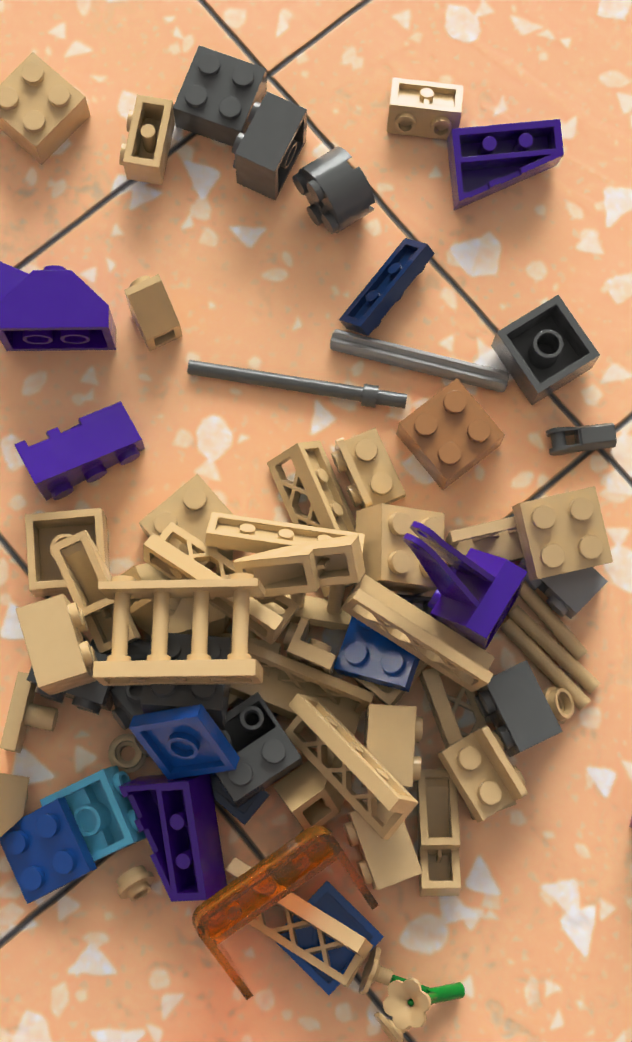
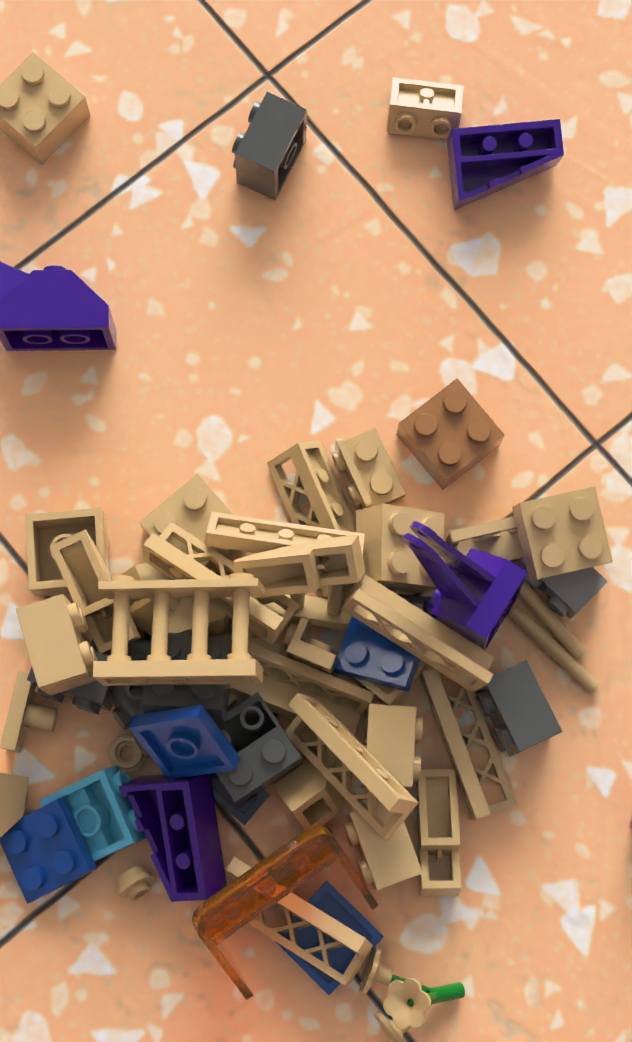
dark purple wedge [14,401,145,501] -> none
tan brick [119,94,175,185] -> none
tan slope [124,274,182,351] -> none
dark grey brick [173,45,267,147] -> none
dark grey bar [187,360,407,409] -> none
dark grey brick [292,146,375,234] -> none
light grey axle [330,329,509,392] -> none
dark blue plate [339,238,435,336] -> none
tan bracket [437,725,528,823] -> none
dark grey brick [491,295,600,405] -> none
tan bar [500,618,591,710] -> none
tan plate [543,686,574,725] -> none
dark grey bar [546,423,617,456] -> none

